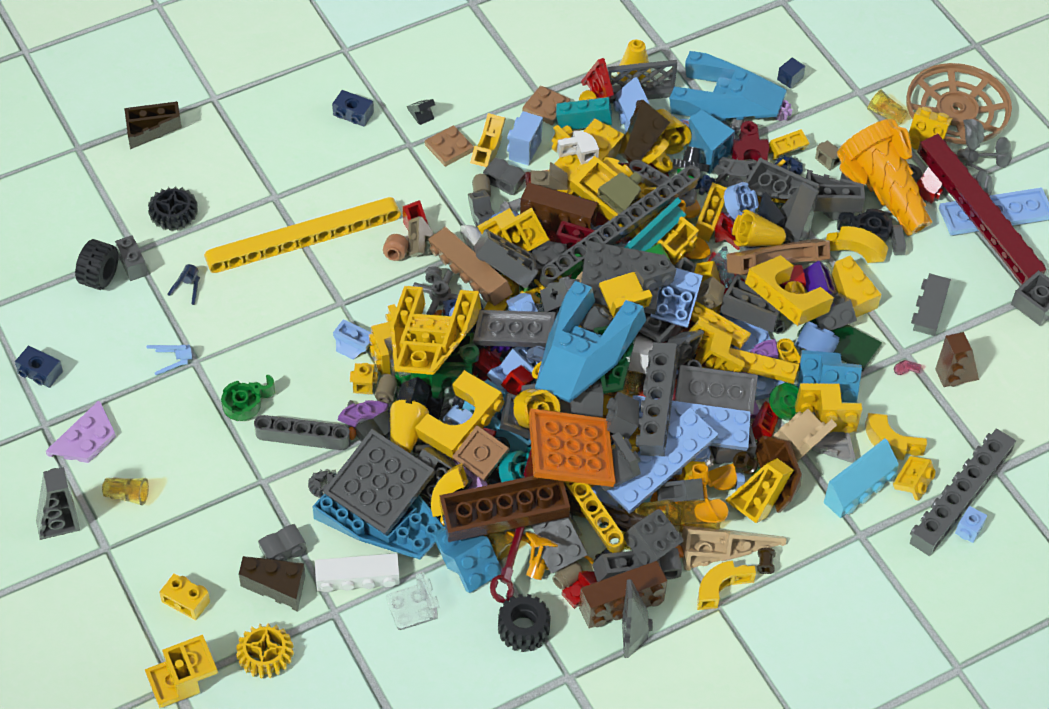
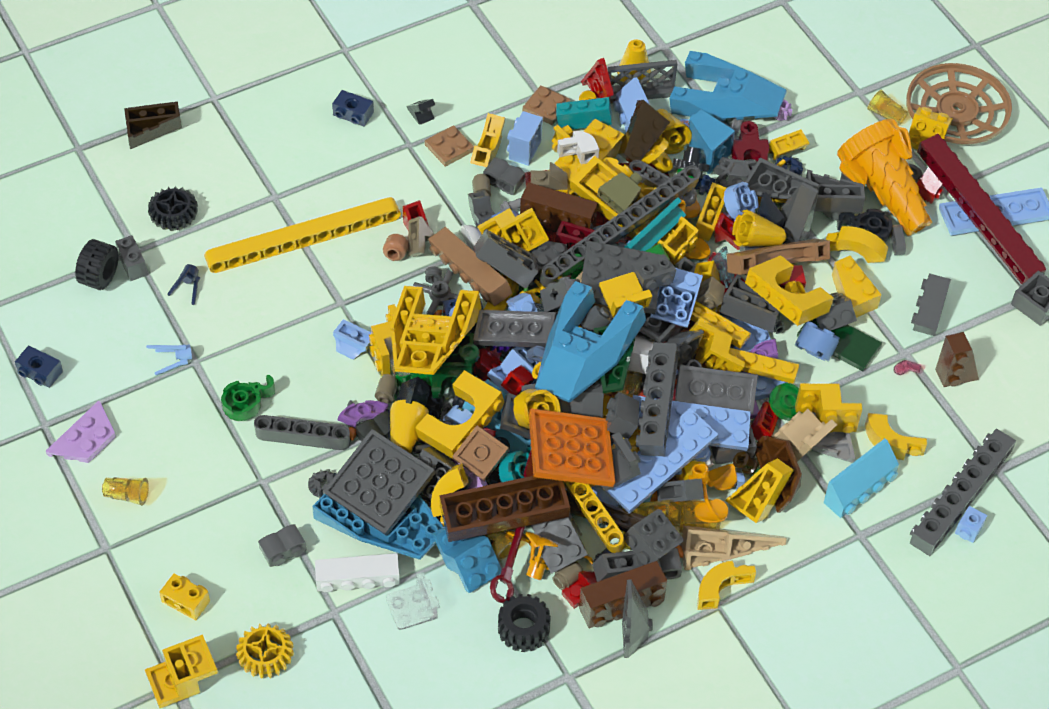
dark grey wedge [36,467,80,540] -> none
dark brown wedge [239,556,305,612] -> none
yellow brick [350,363,378,394] -> none
dark brown bush [757,547,776,574] -> none
dark blue brick [777,57,806,89] -> none
yellow piece [777,338,801,371] -> none
dark azure bracket [797,350,862,403] -> none
dark purple brick [803,261,836,294] -> none
dark tan brick [815,140,841,171] -> none
yellow bracket [893,456,936,501] -> none
dark grey plant [957,119,1012,196] -> none

